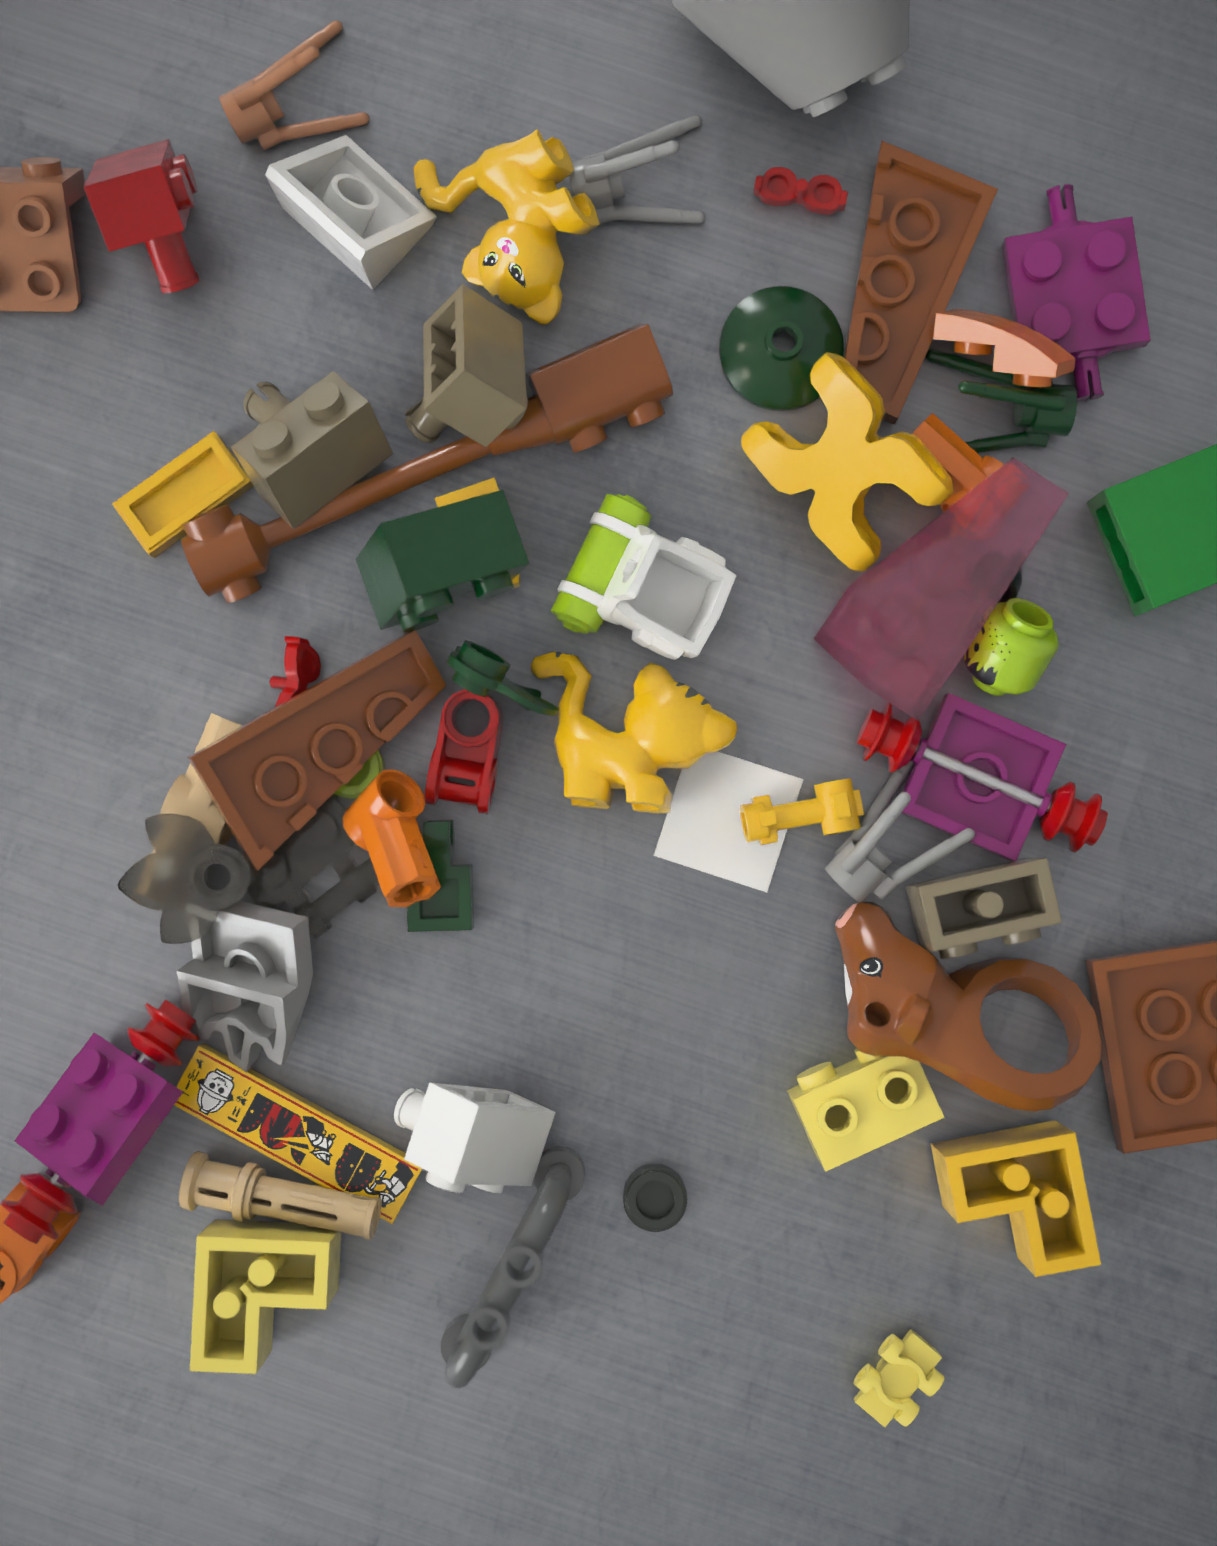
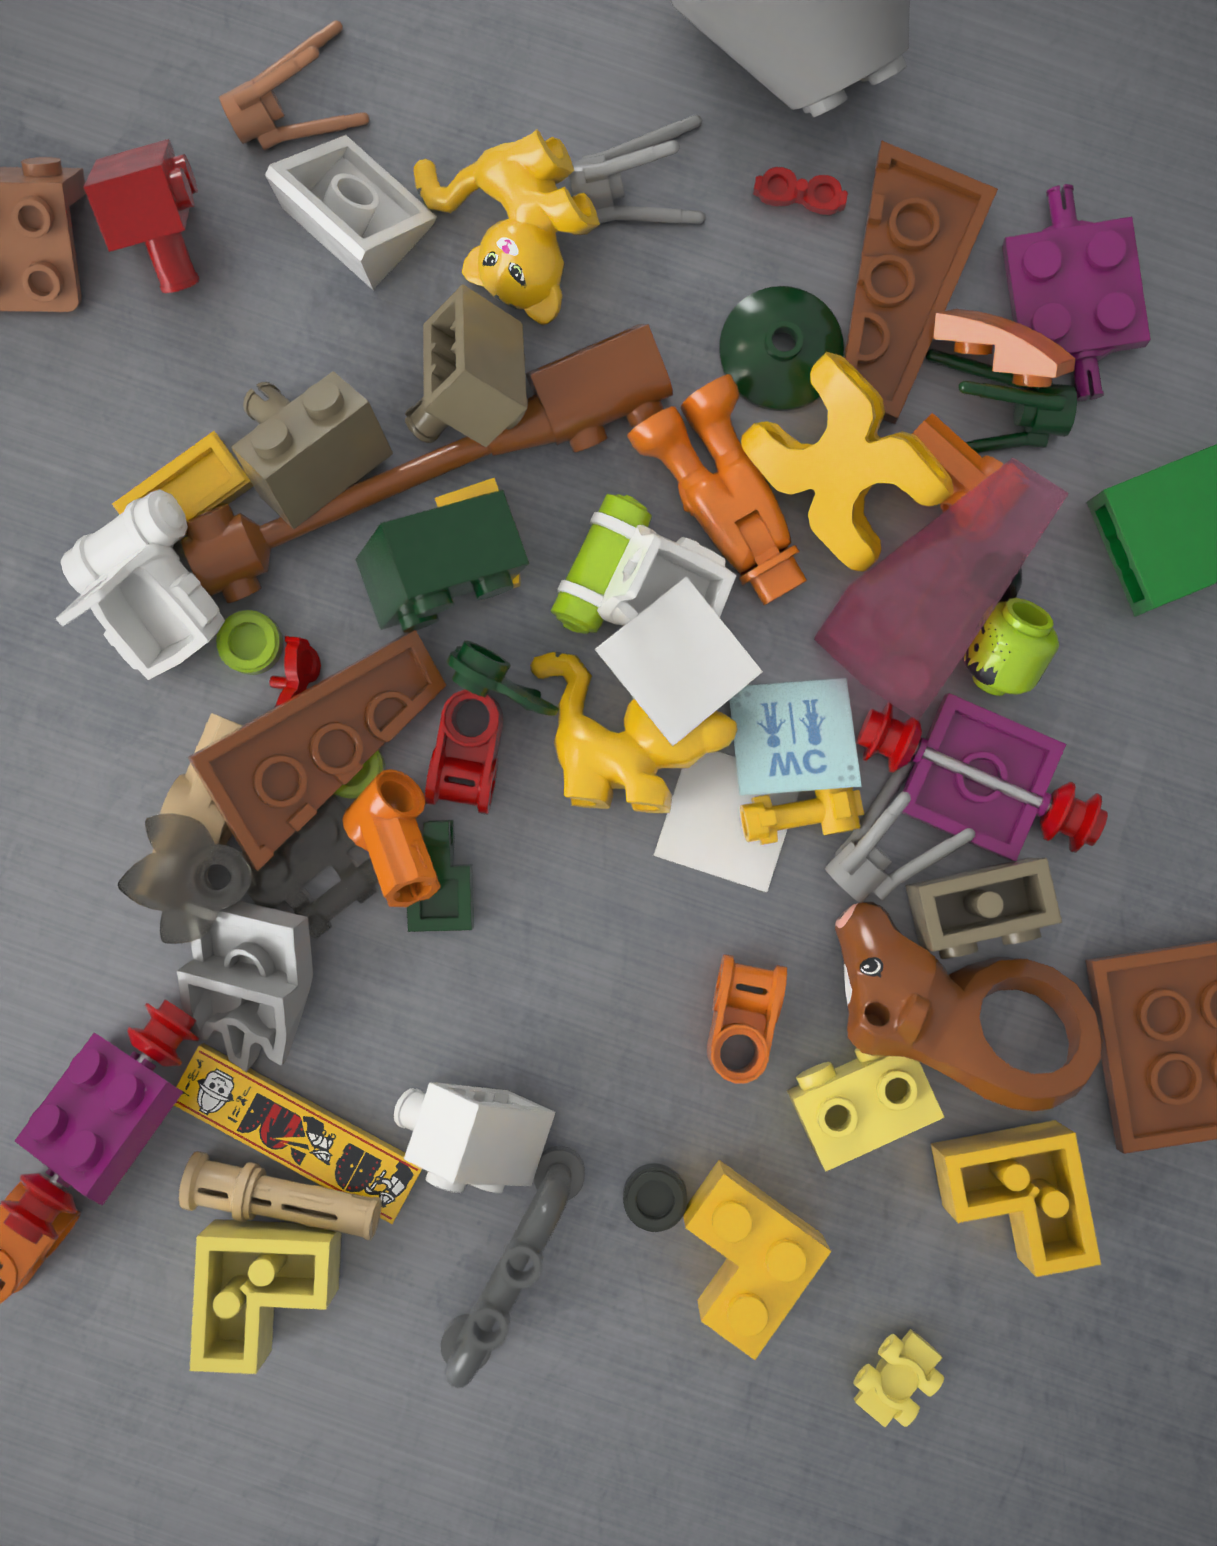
none -> white piece [56,490,225,680]
none -> lime tile [216,610,283,675]
none -> white sticker [595,576,763,746]
none -> orange piece [627,374,807,606]
none -> yellow brick [683,1160,831,1360]
none -> orange piece [707,954,787,1084]
none -> clear light blue sticker [729,678,862,795]

